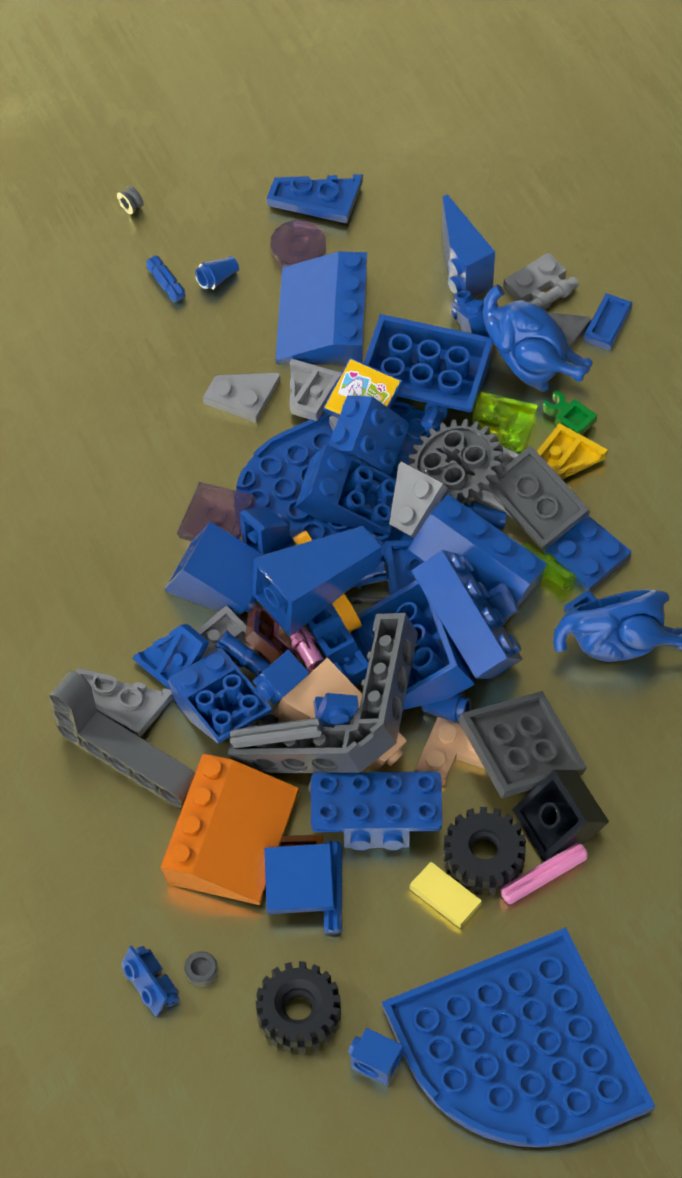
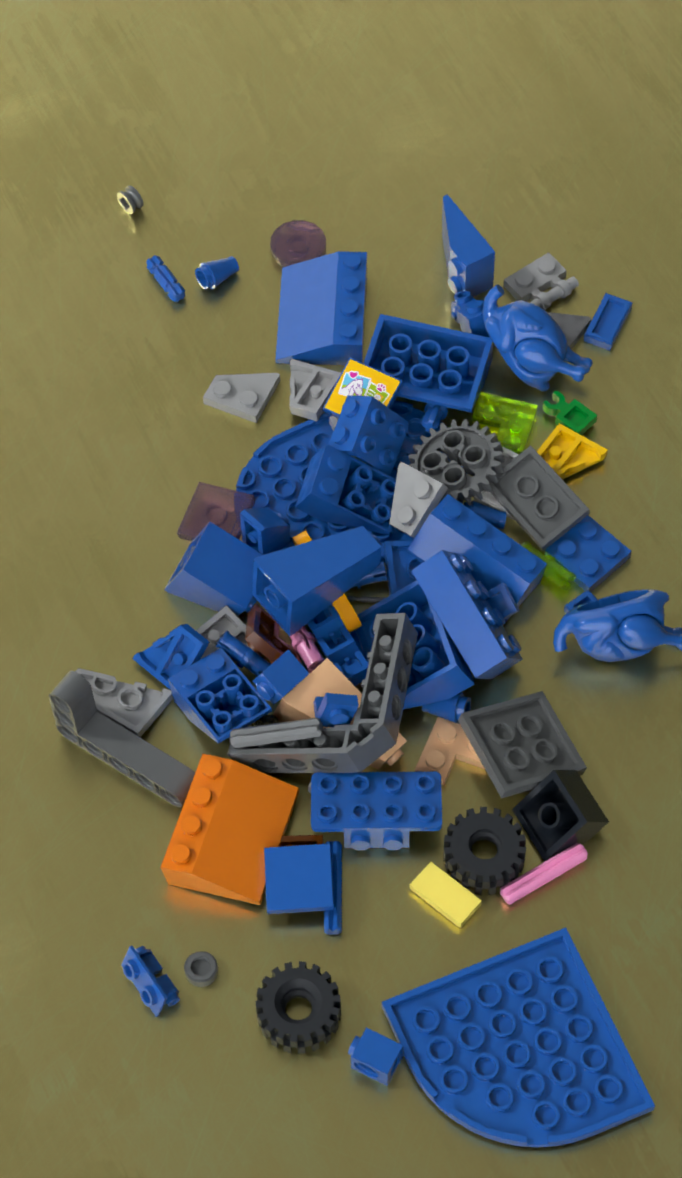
blue wing [266,174,363,223] -> none

